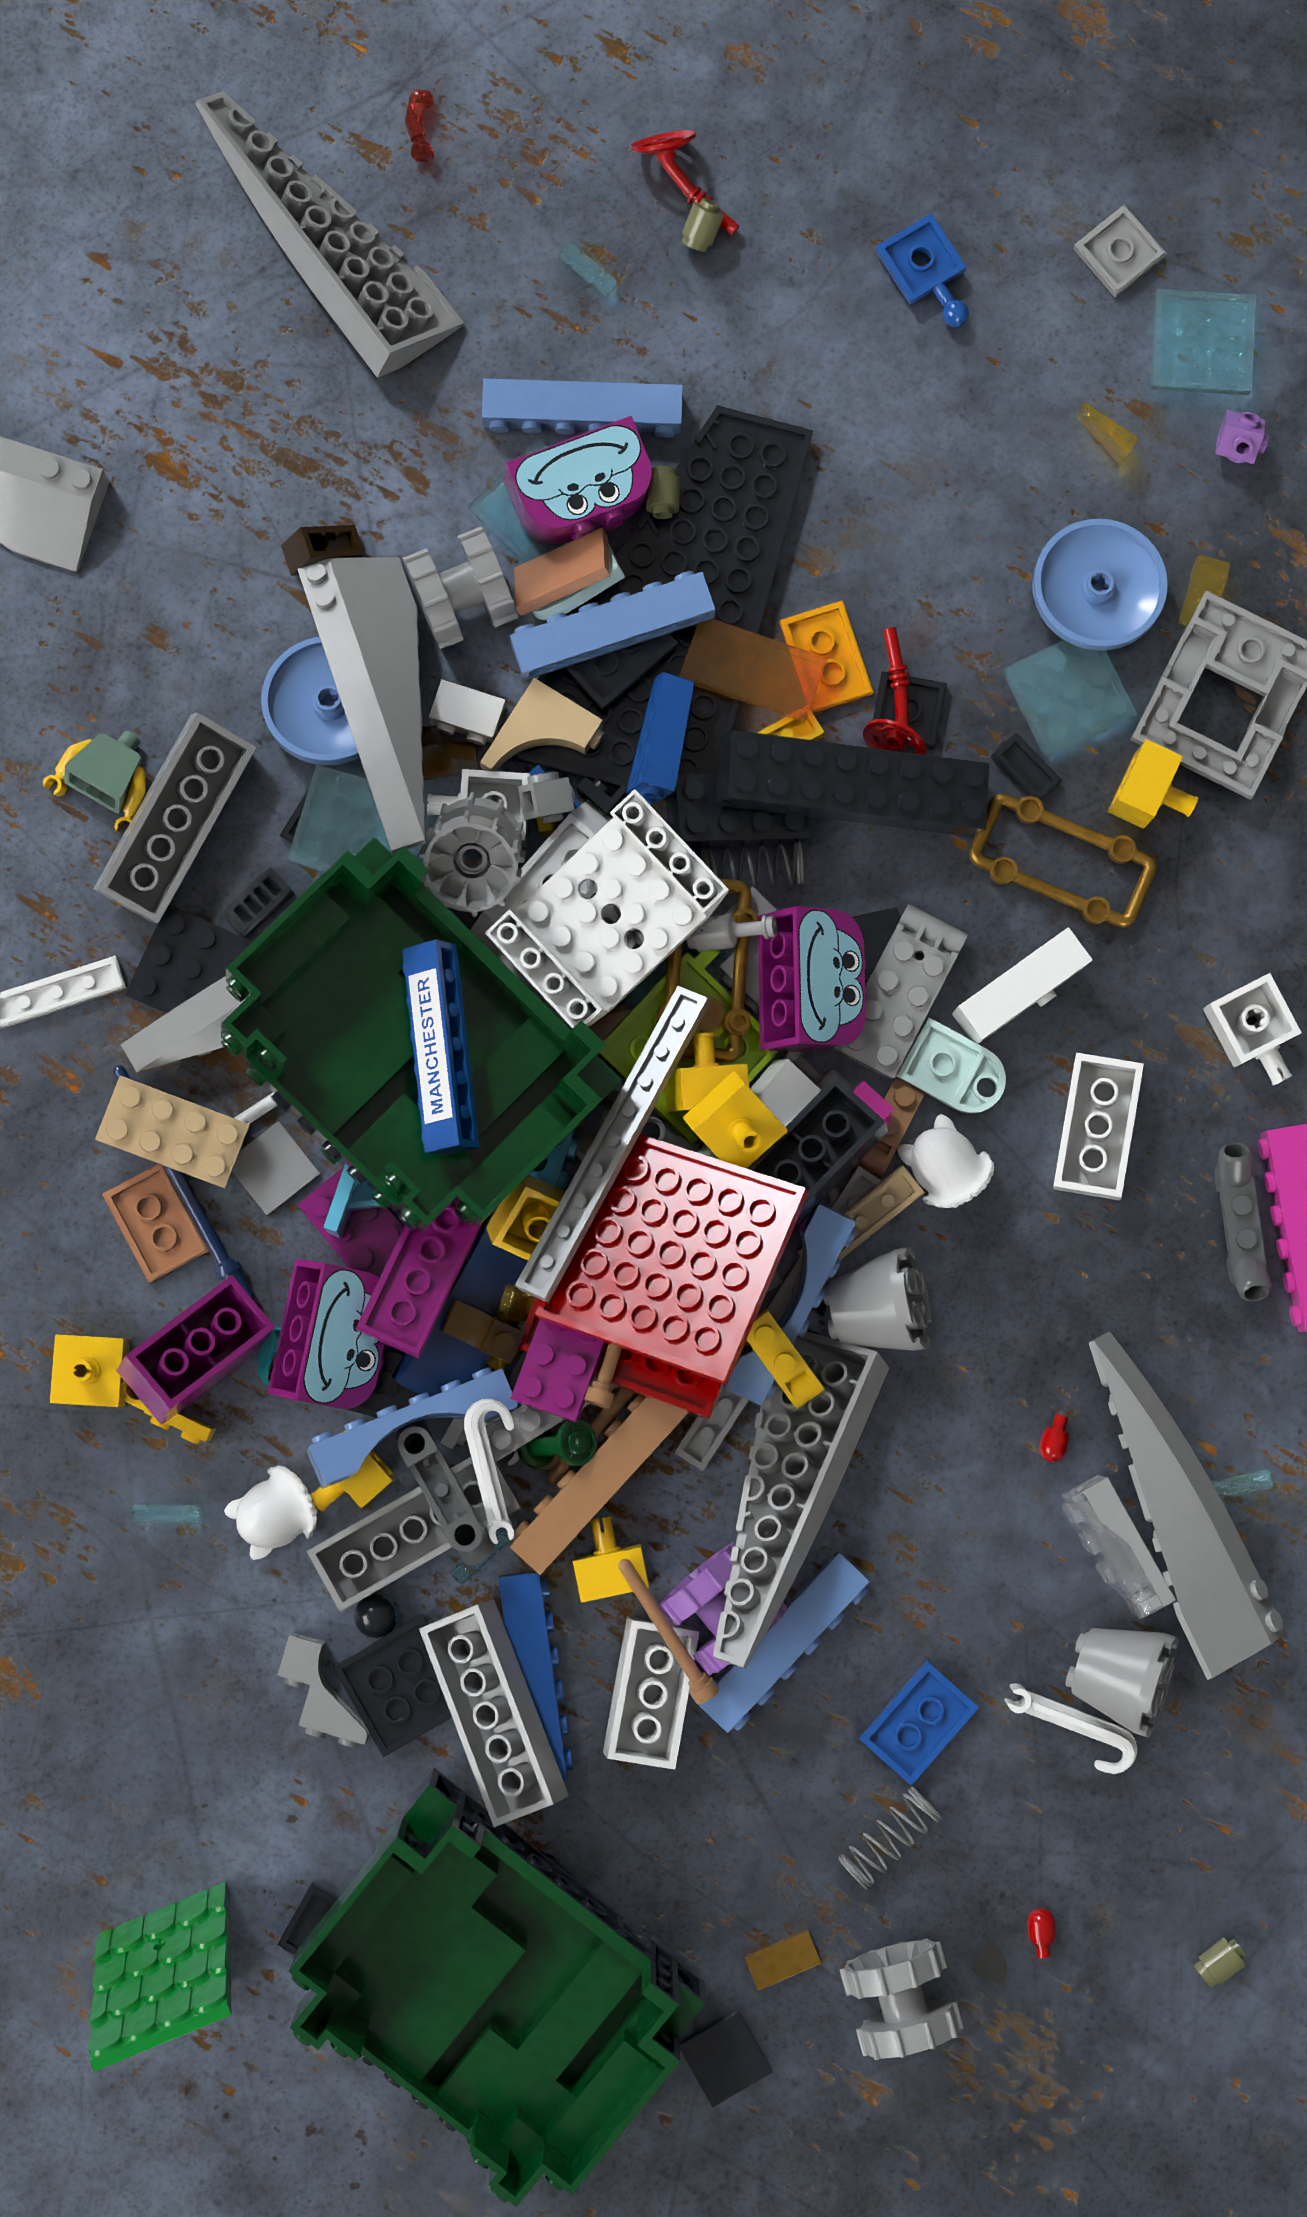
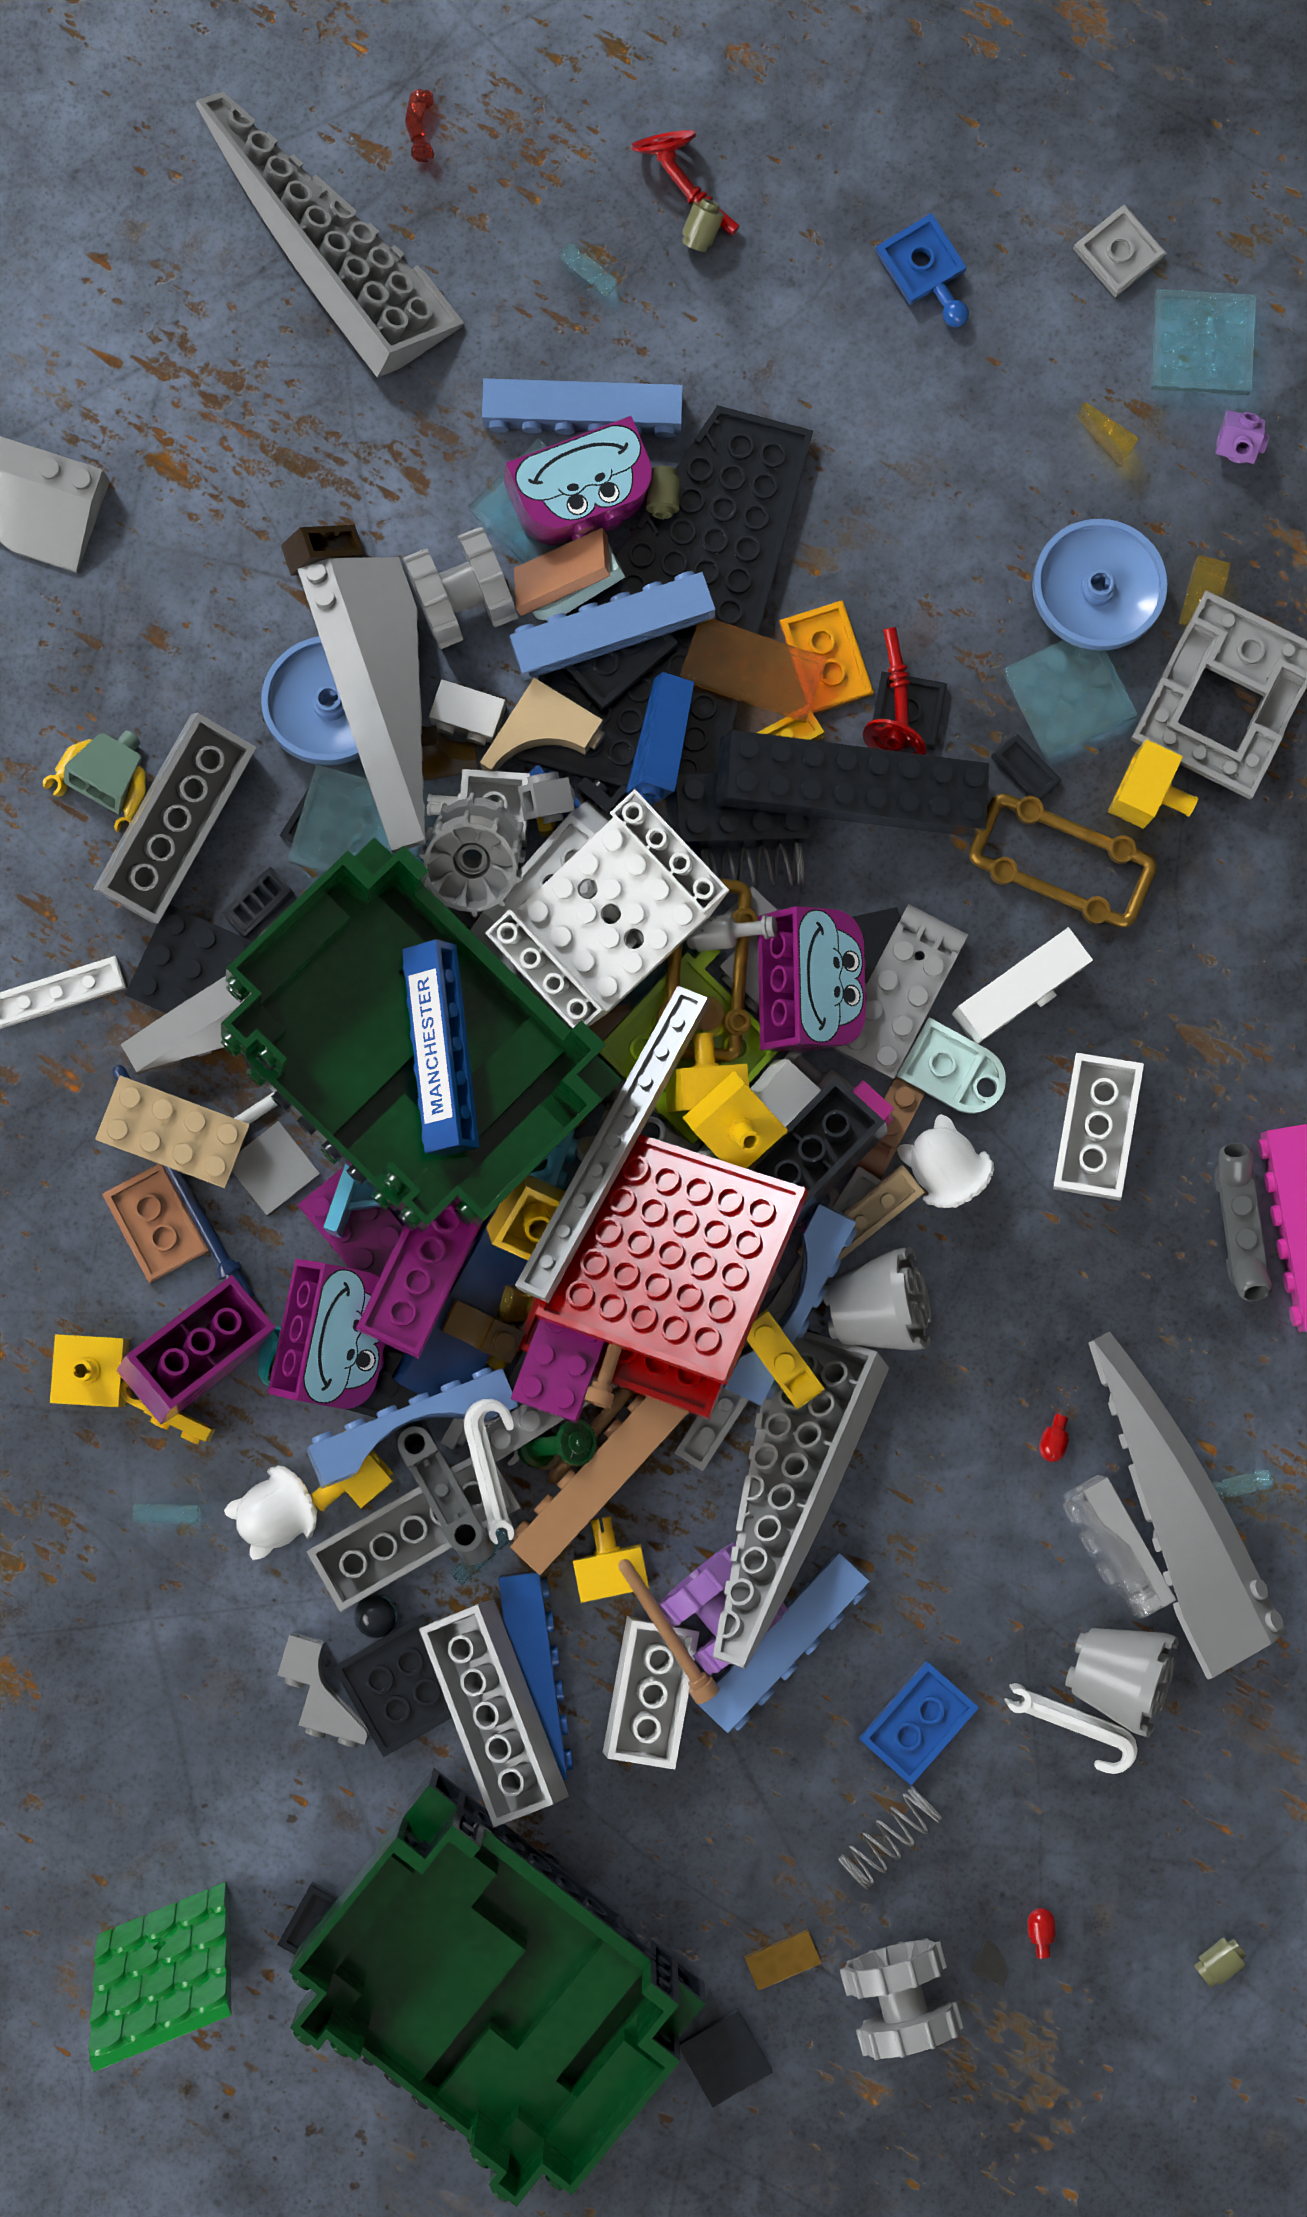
white brick [1202,973,1302,1086] -> none

